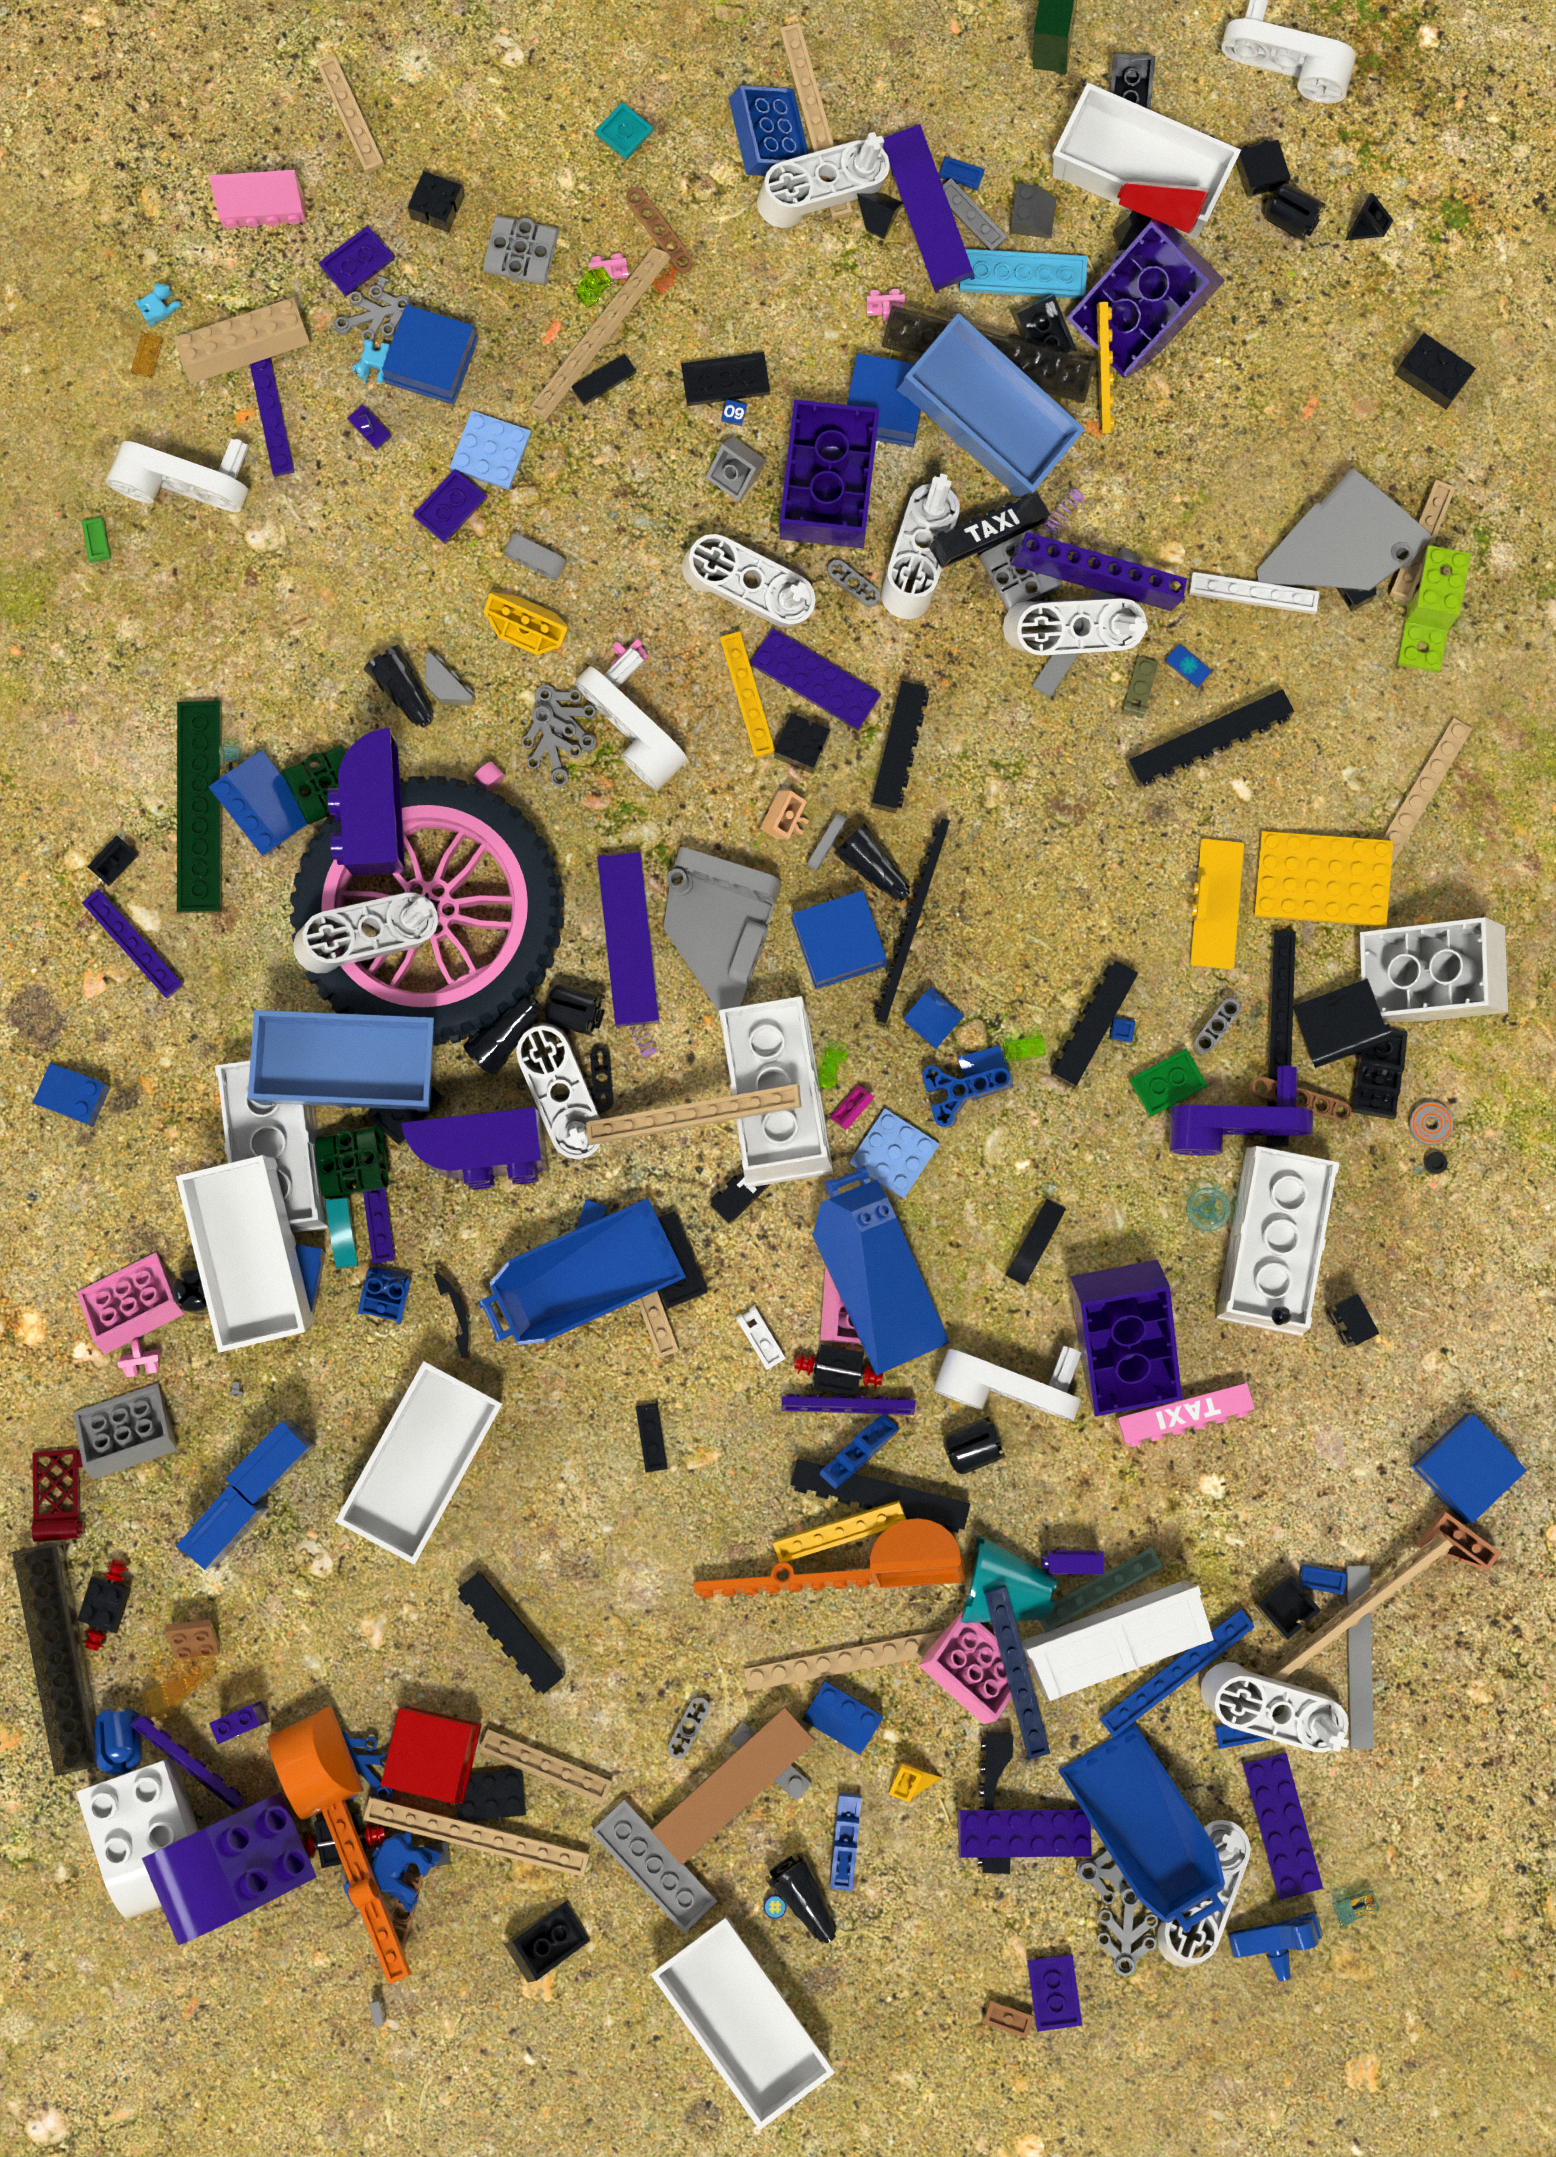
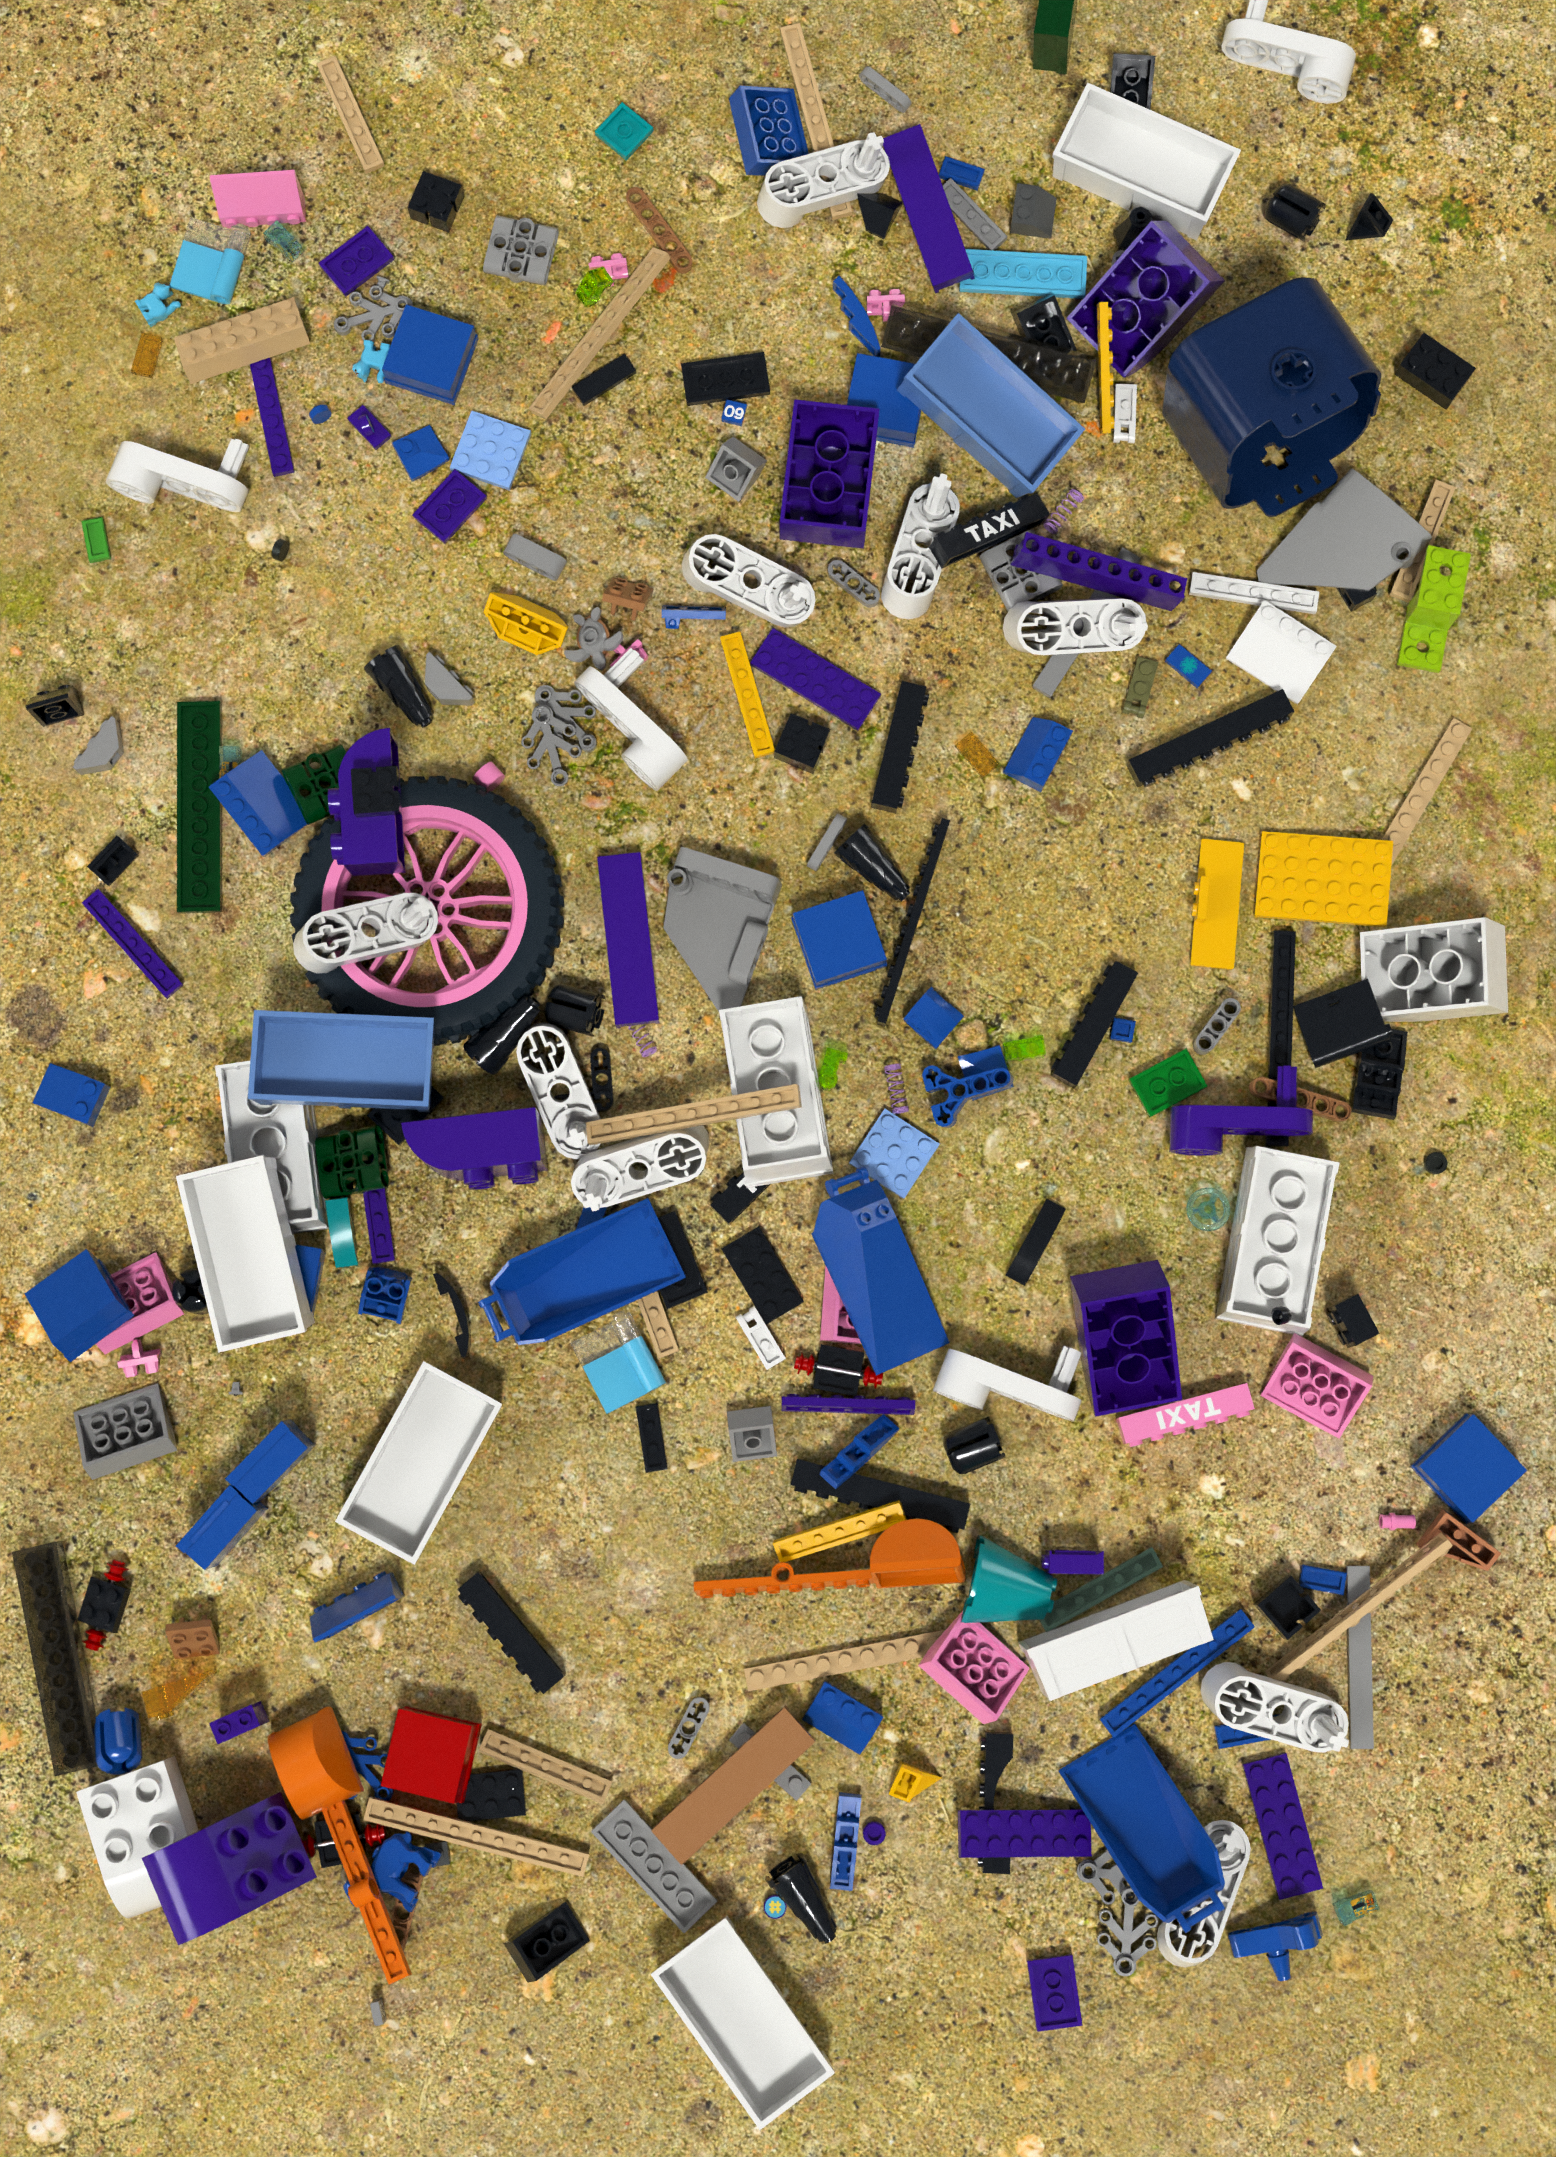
dark red piece [31,1449,85,1542] -> none
dark purple plate [129,1716,244,1809] -> none
light nougat brick [760,791,809,839] -> none
dark pink plate [829,1085,874,1130] -> none
dark blue plate [983,1584,1050,1760] -> none
medium nougat plate [983,2000,1034,2039] -> none
red slope [1117,180,1210,234] -> none
black brick [1236,140,1291,197] -> none
light grey tile [1409,1102,1454,1145] -> none
none -> black slope [25,685,84,727]
none -> blue container [25,1249,135,1362]
none -> light grey slope [73,716,124,775]
none -> medium azure door [169,217,251,304]
none -> clear light blue leg [263,220,304,263]
none -> pearl dark grey tile [272,539,289,562]
none -> blue tile [309,405,331,424]
none -> blue slope [310,1571,404,1643]
none -> black piece [351,766,402,818]
none -> blue plate [392,425,450,482]
none -> light grey animal [564,607,623,670]
none -> medium azure door [570,1310,666,1414]
none -> white beam [571,1125,709,1211]
none -> medium nougat plate [602,578,654,621]
none -> hinge [662,605,726,629]
none -> black plate [721,1227,804,1325]
none -> light grey slope [727,1406,777,1462]
none -> blue slope [833,276,881,357]
none -> light grey beam [859,66,912,113]
none -> dark purple tile [863,1821,886,1845]
none -> lavender piece [884,1064,909,1114]
none -> clear yellow tile [955,732,999,779]
none -> blue slope [1003,717,1073,793]
none -> white plate [1113,384,1137,444]
none -> dark blue container [1162,277,1382,517]
none -> white slope [1226,600,1337,705]
none -> bright pink slope [1260,1333,1373,1438]
none -> bright pink pin [1379,1513,1416,1530]

